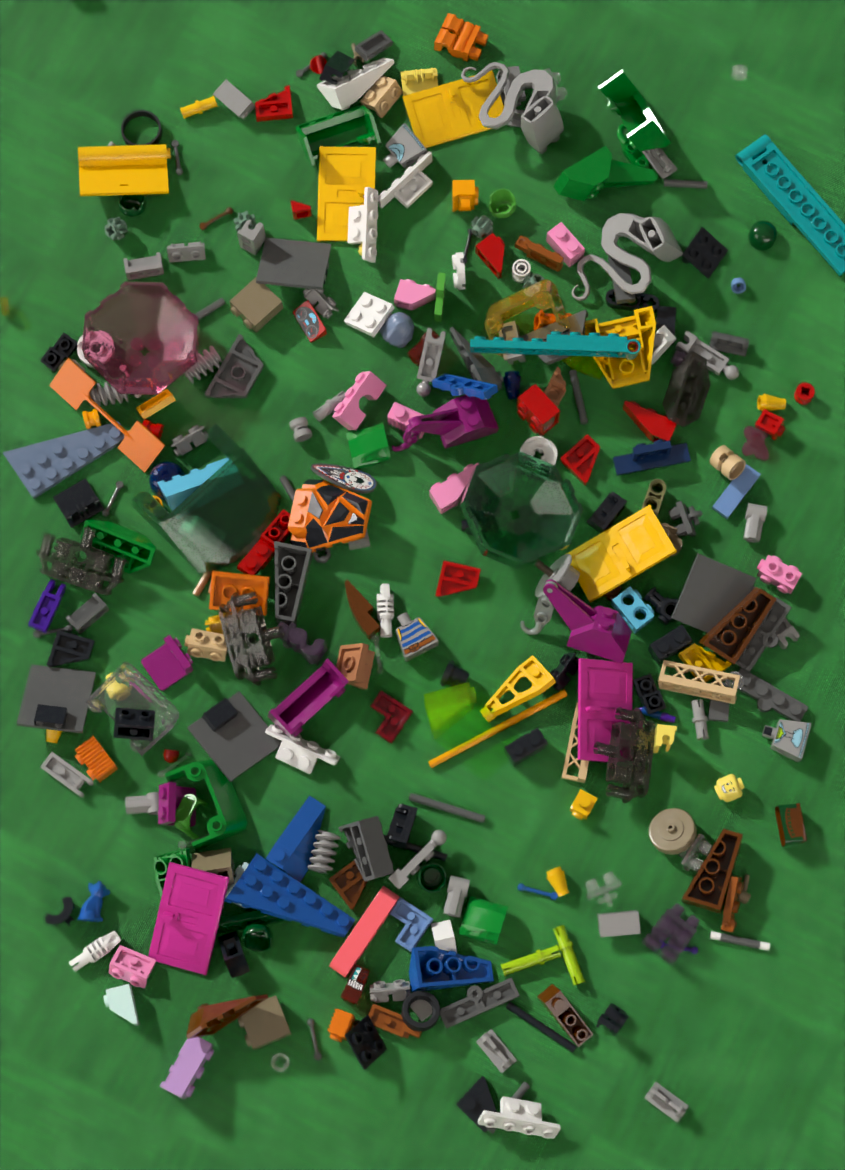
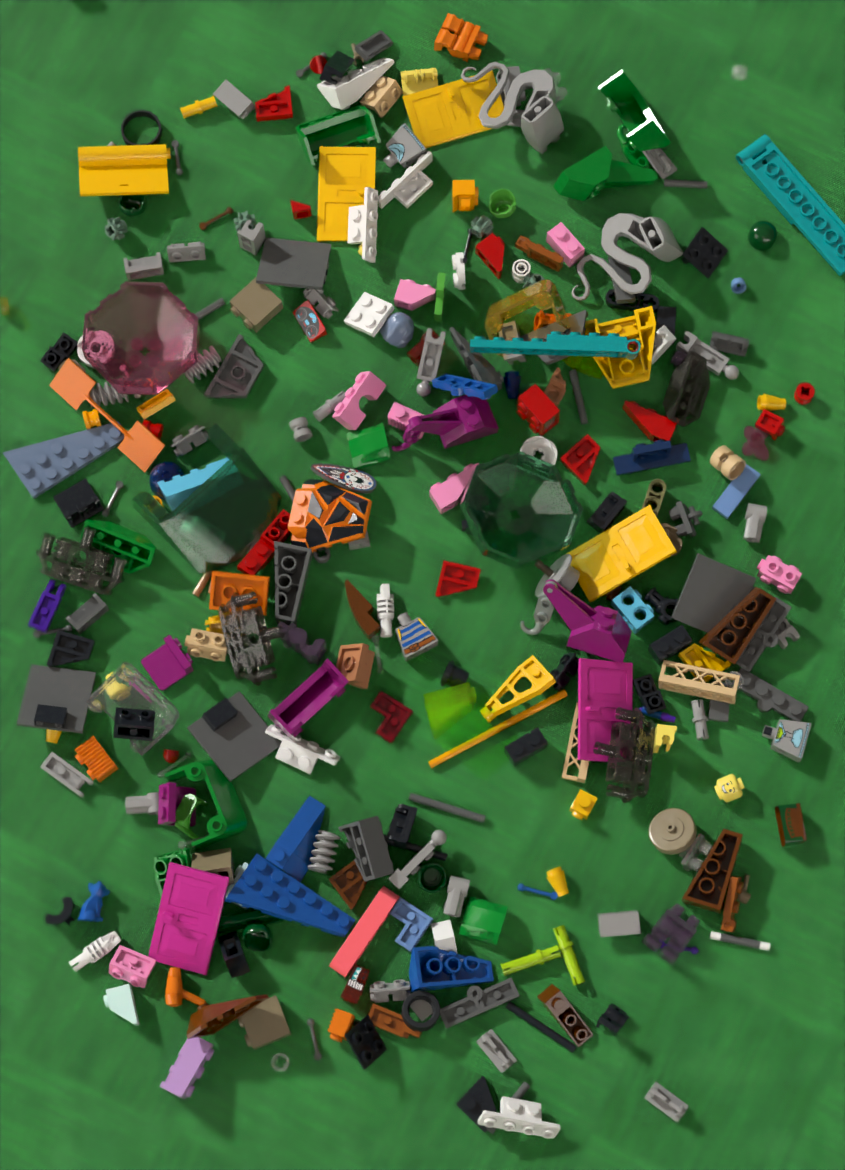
clear hips [585,871,622,907] -> none
none -> orange piece [165,967,207,1007]

